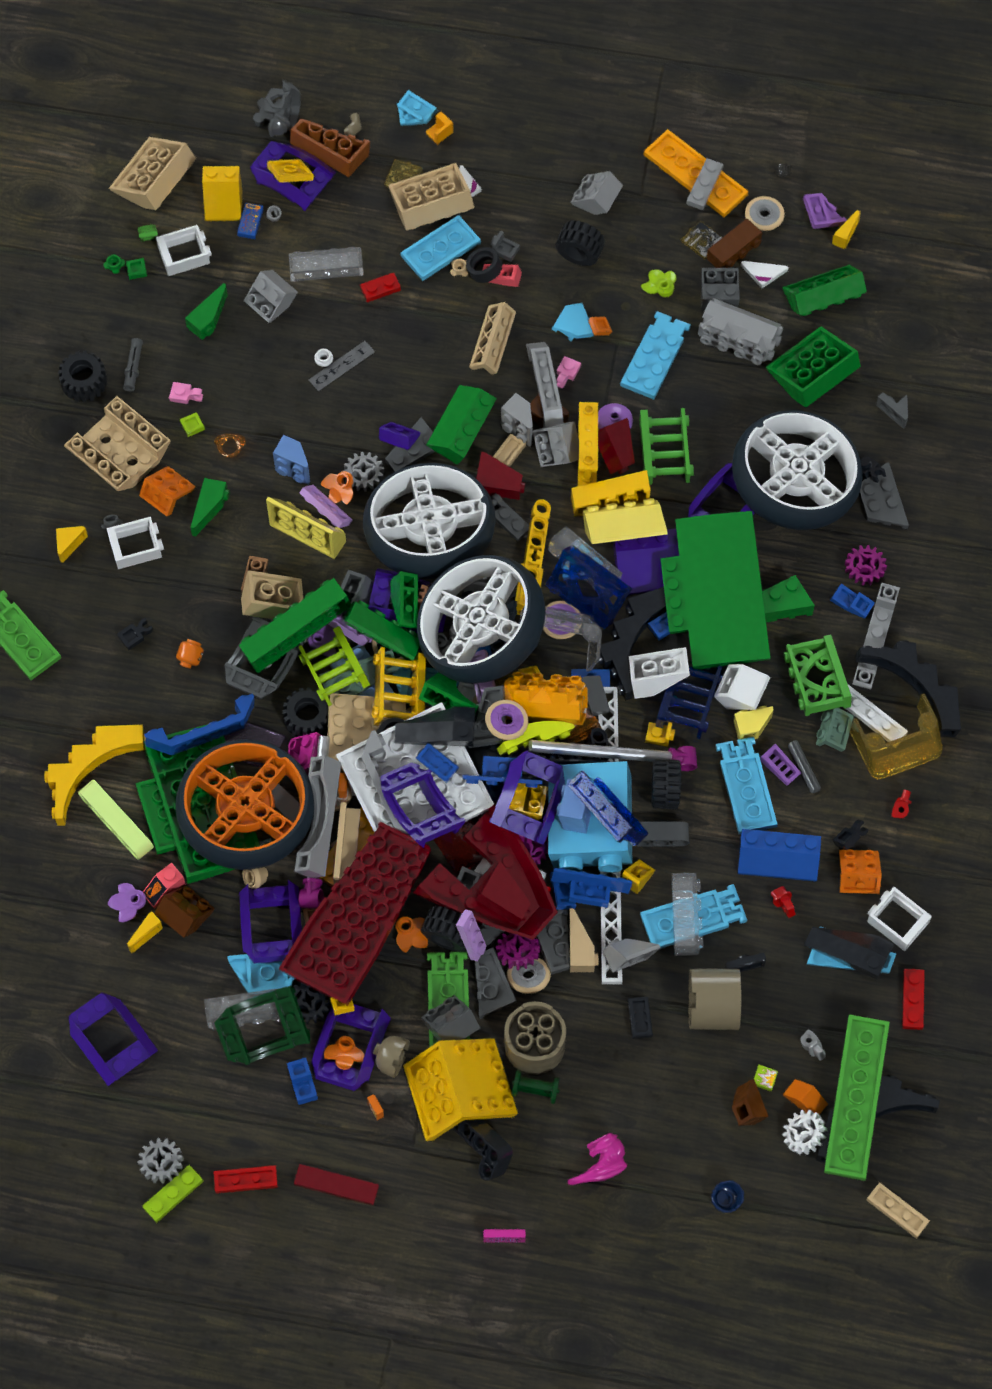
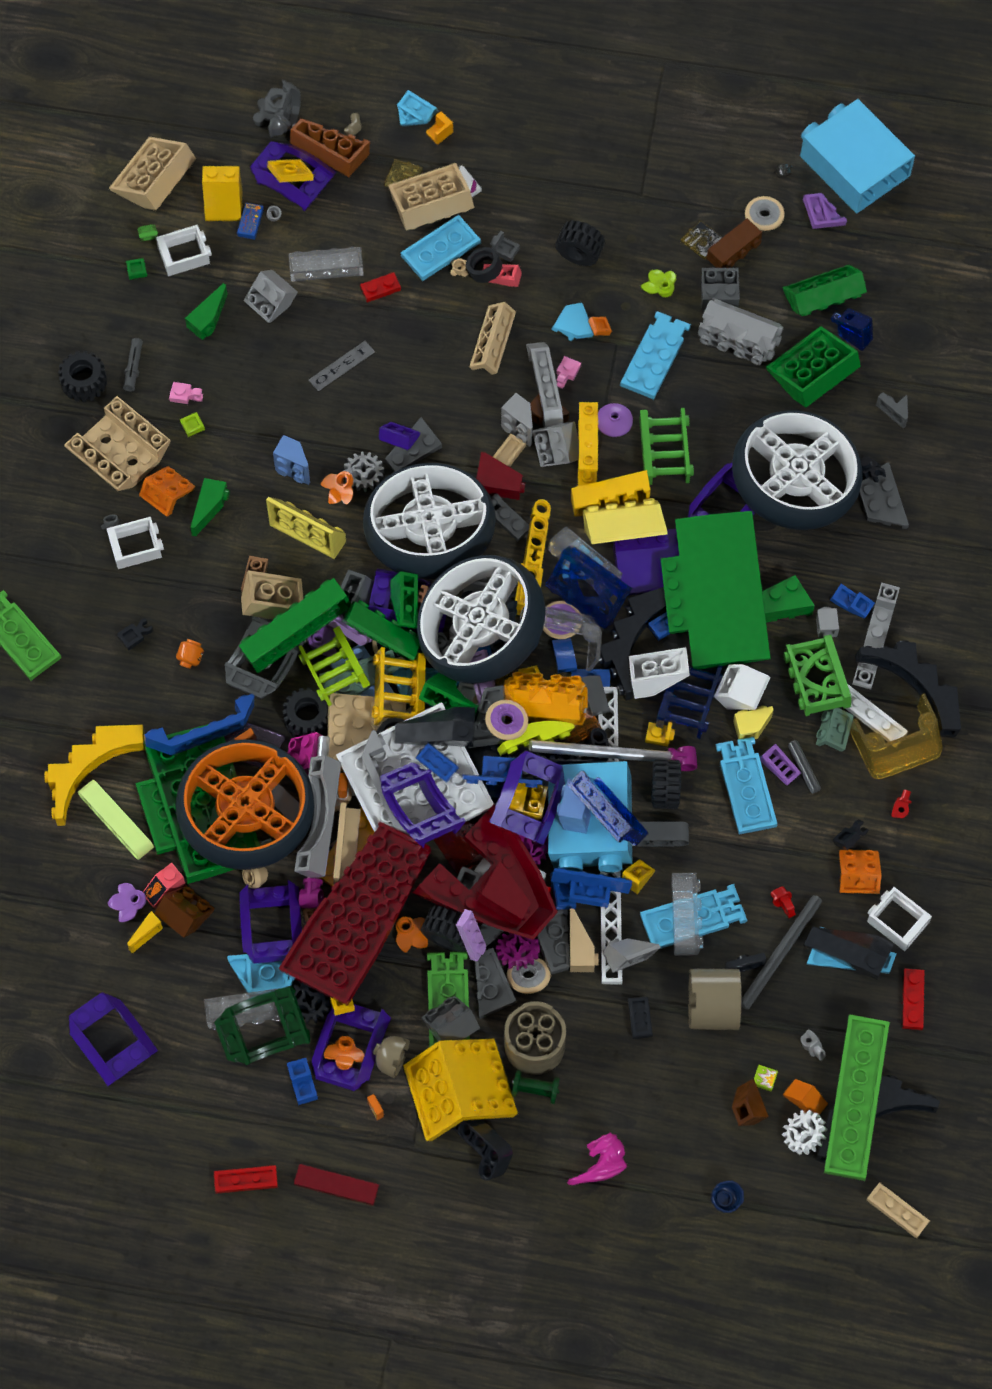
yellow slope [56,526,88,563] -> none
green plate [103,255,125,274] -> none
light grey gear [138,1138,184,1184] -> none
lime plate [142,1165,203,1223] -> none
clear orange piece [214,433,246,458] -> none
lavender plate [300,485,353,528] -> none
white plate [315,349,333,367] -> none
green slope [426,385,497,465] -> none
dark pink tile [484,1229,525,1242] -> none
light grey slope [570,171,623,215] -> none
dark red slope [598,418,635,475] -> none
light orange plate [644,129,748,217] -> none
light grey plate [686,158,723,210] -> none
blue slope [738,829,821,882] -> none
white tile [741,261,788,288] -> none
yellow slope [832,210,861,249] -> none
magenta gear [845,545,887,586] -> none
none -> orange tile [234,728,257,740]
none -> blue slope [552,638,577,673]
none -> dark grey axle [741,895,822,1009]
none -> medium azure brick [800,99,915,214]
none -> light grey brick [816,607,839,638]
none -> clear blue torso [831,308,873,351]

